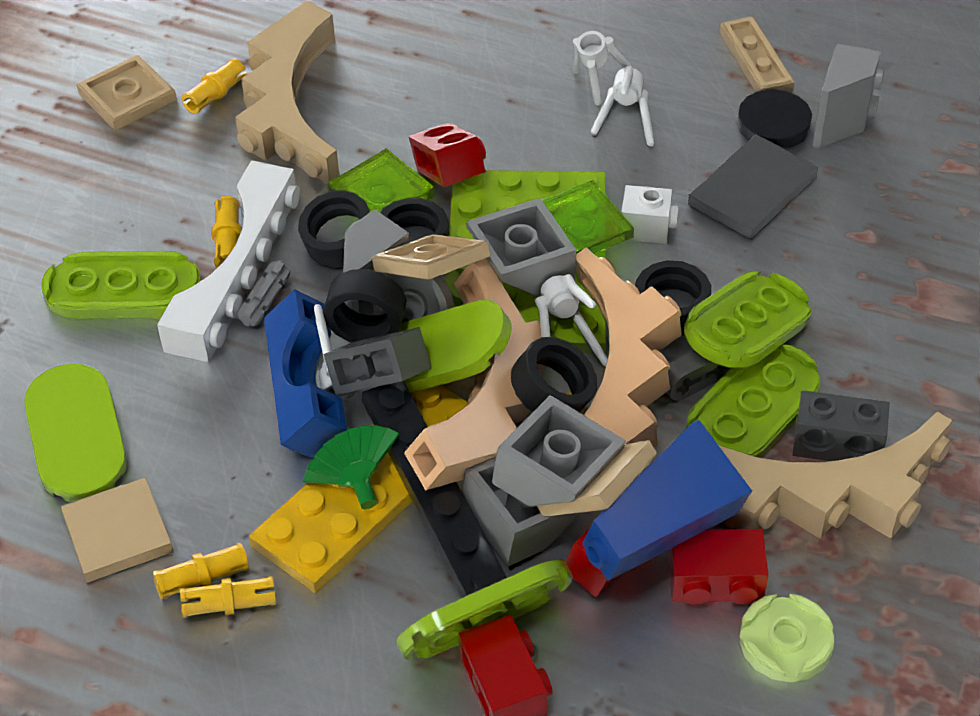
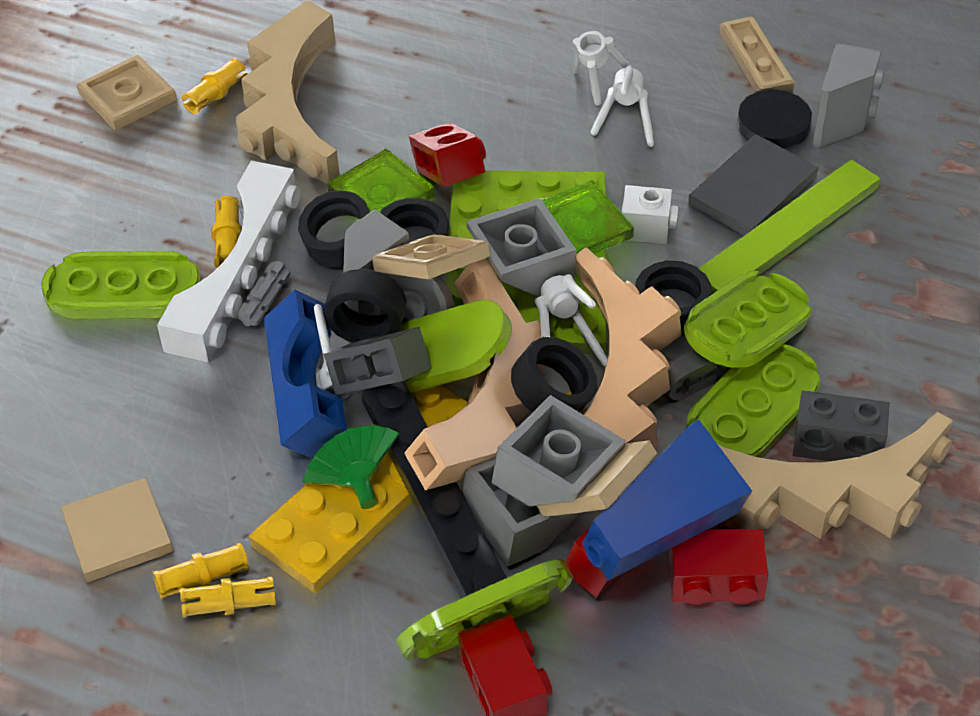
lime tile [24,364,127,502] -> none
yellowish green tile [739,594,835,682] -> none
none -> lime tile [698,159,881,295]

